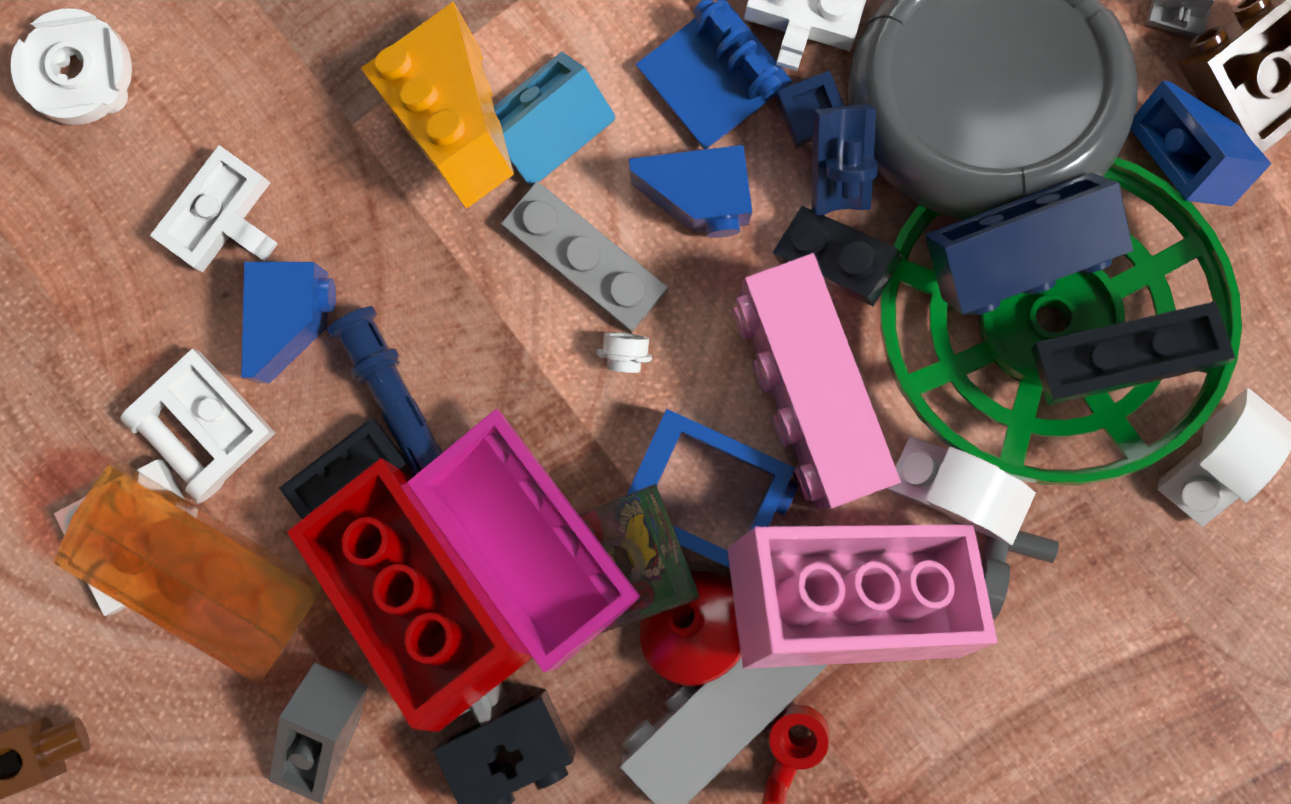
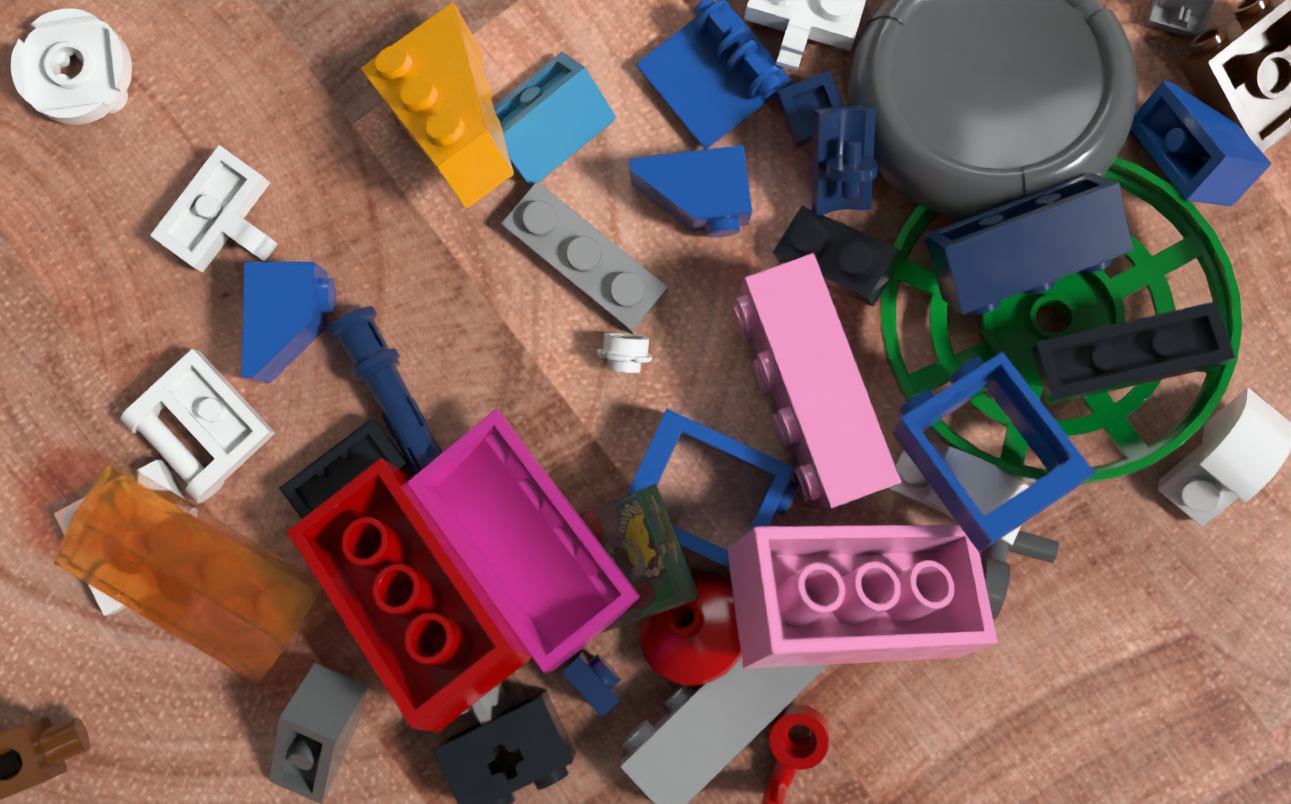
none -> dark blue plate [561,650,621,717]
none -> blue window [892,352,1096,553]

